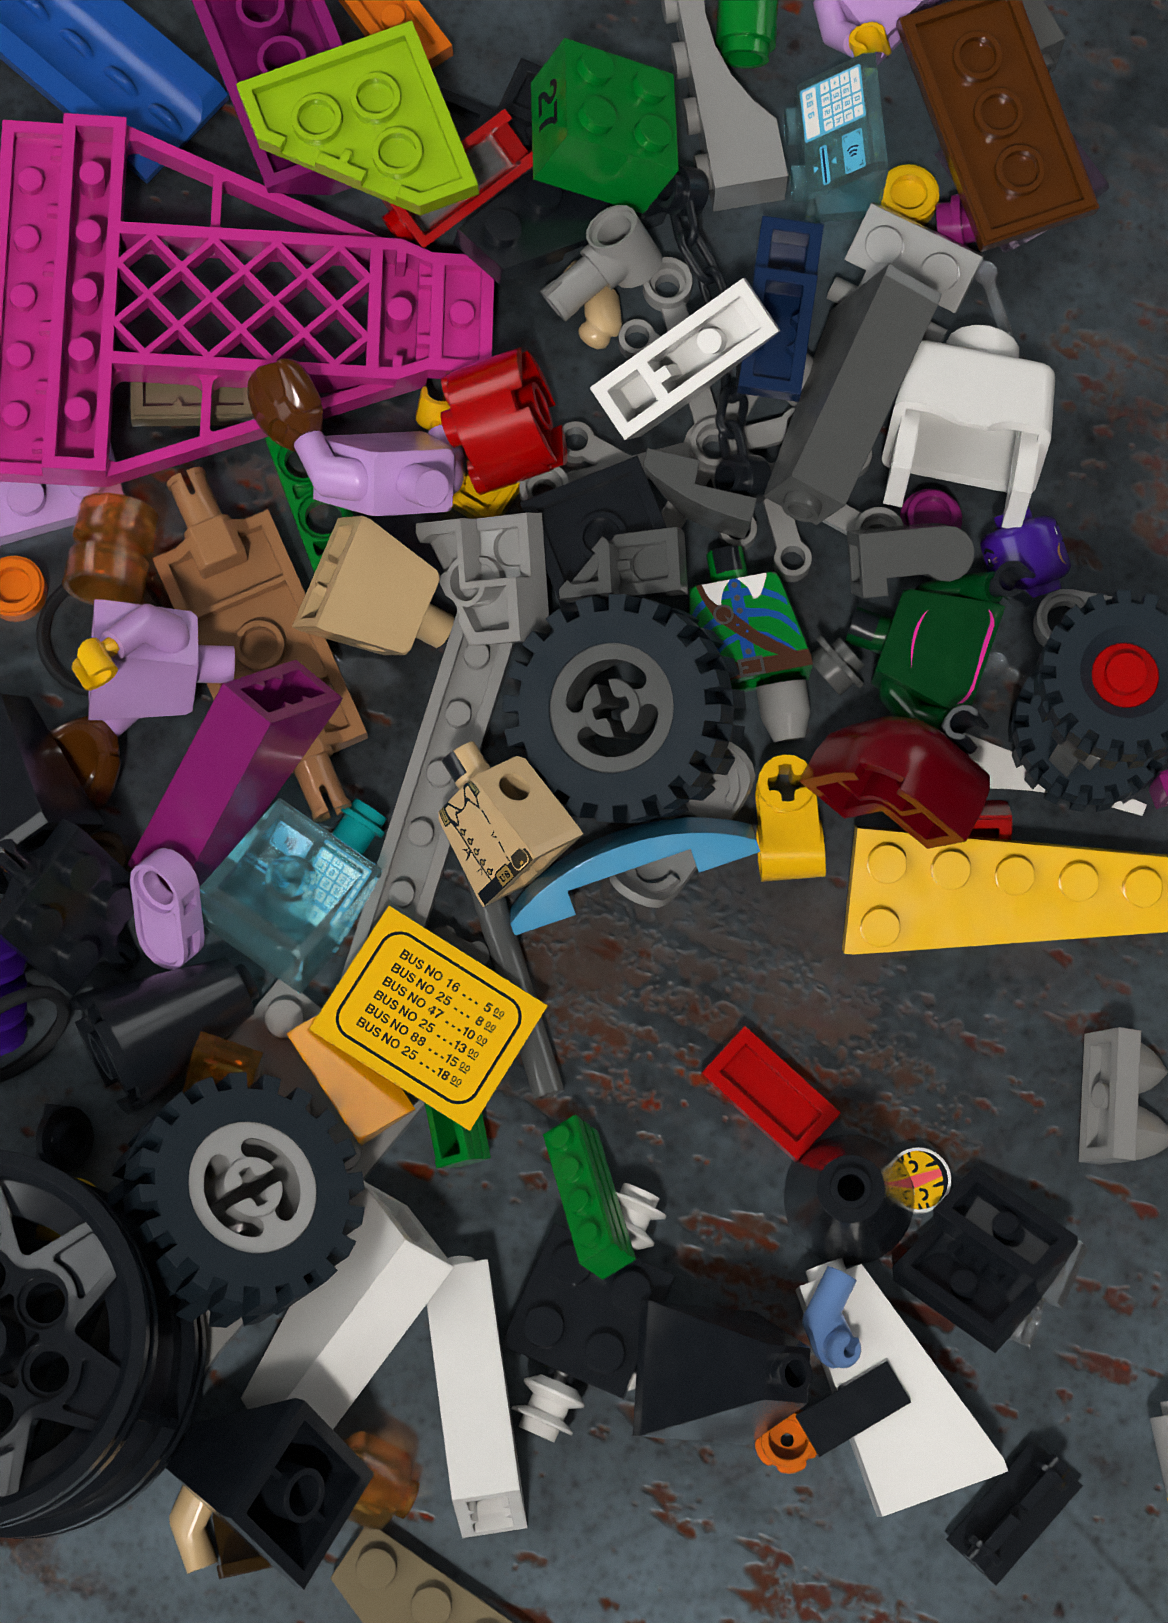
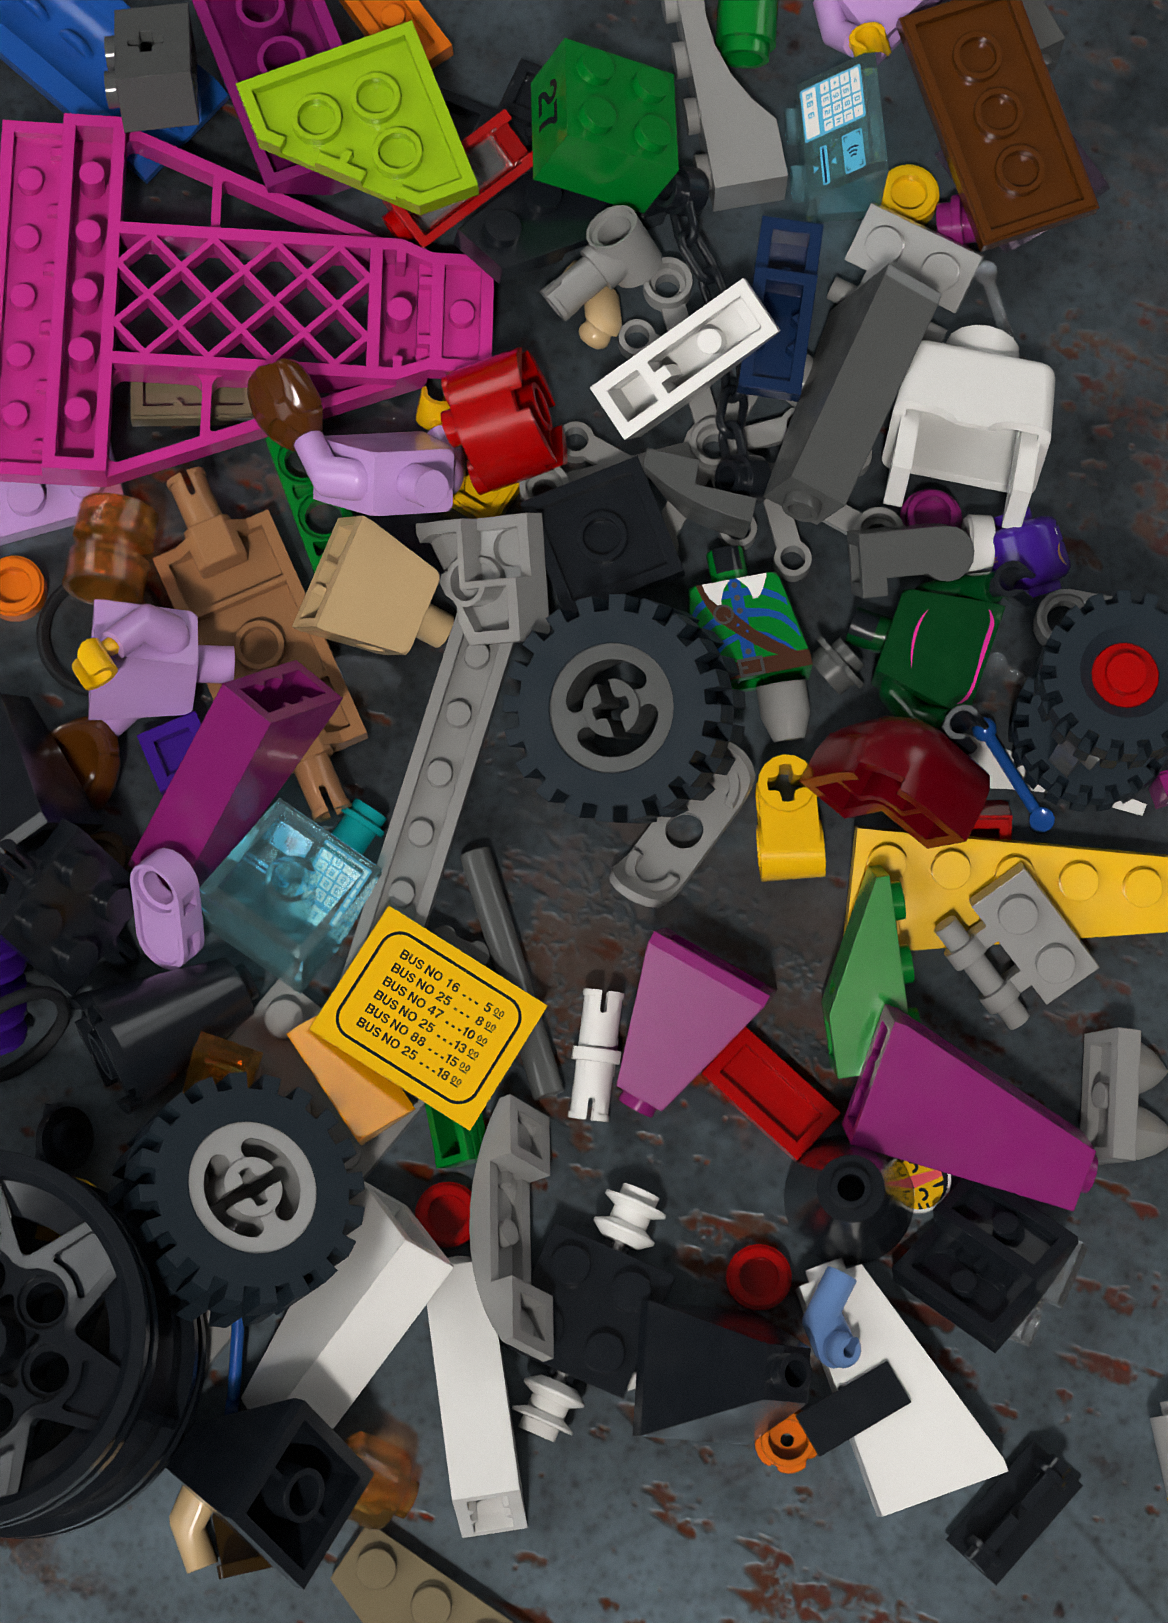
tan torso [438,741,583,907] -> none
dark azure slope [510,817,760,935] -> none
green piece [543,1115,636,1280] -> none
dark grey slope [559,527,688,602] -> none
none -> dark grey brick [104,2,199,133]
none -> dark purple plate [136,711,201,796]
none -> blue hinge [224,1317,245,1415]
none -> red tile [415,1182,472,1249]
none -> light grey slope [469,1094,554,1362]
none -> white pin [567,988,625,1122]
none -> magenta slope [616,927,777,1118]
none -> red tile [725,1244,792,1311]
none -> green slope [821,865,921,1079]
none -> magenta slope [842,1004,1098,1211]
none -> light grey plate [934,862,1100,1030]
none -> white tile [961,514,996,574]
none -> blue hinge [972,717,1055,834]

